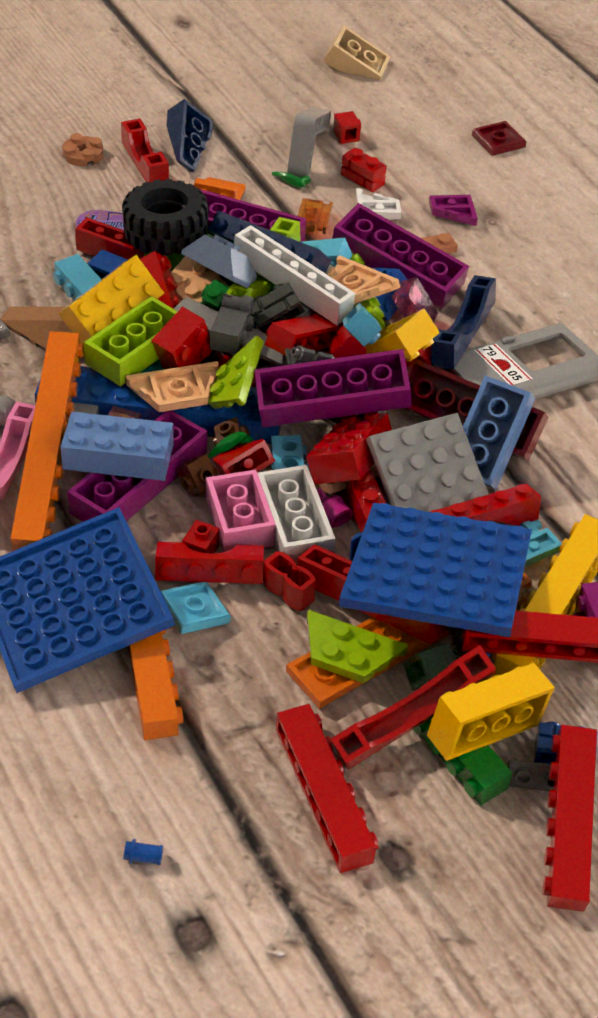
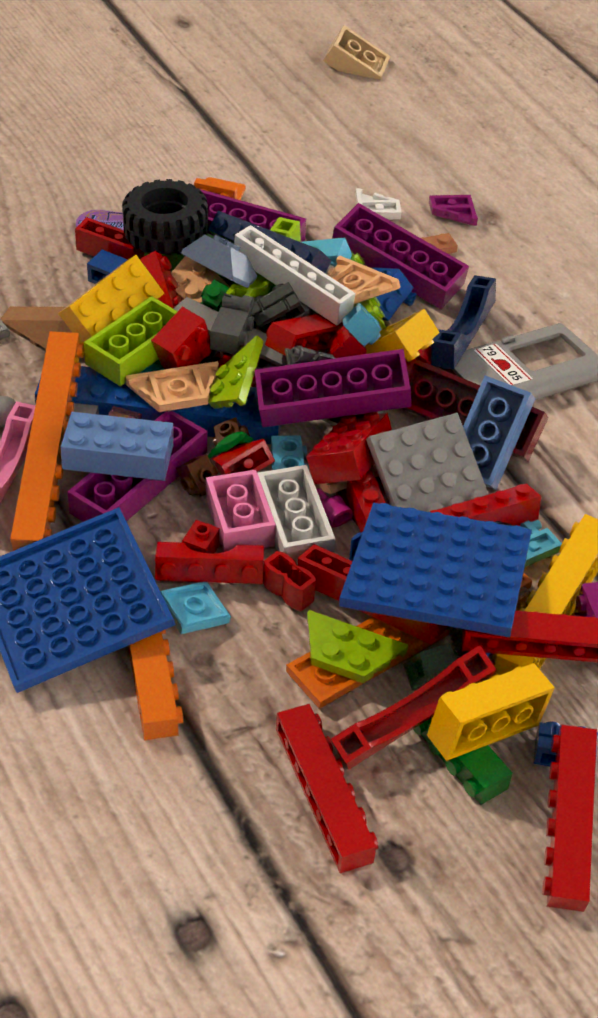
medium azure brick [53,254,102,301] -> none
nougat plate [62,133,104,166] -> none
red arch [121,118,169,183] -> none
blue pin [123,839,163,865] -> none
dark blue wedge [166,99,213,172] -> none
green bar [272,172,311,188] -> none
light grey beam [287,107,331,177] -> none
clear orange plate [298,198,333,234] -> none
red brick [333,111,361,144] -> none
red brick [341,148,387,192] -> none
clear pink brick [392,277,439,322] -> none
dark red tile [472,121,527,156] -> none
dark grey hinge [507,758,554,791] -> none

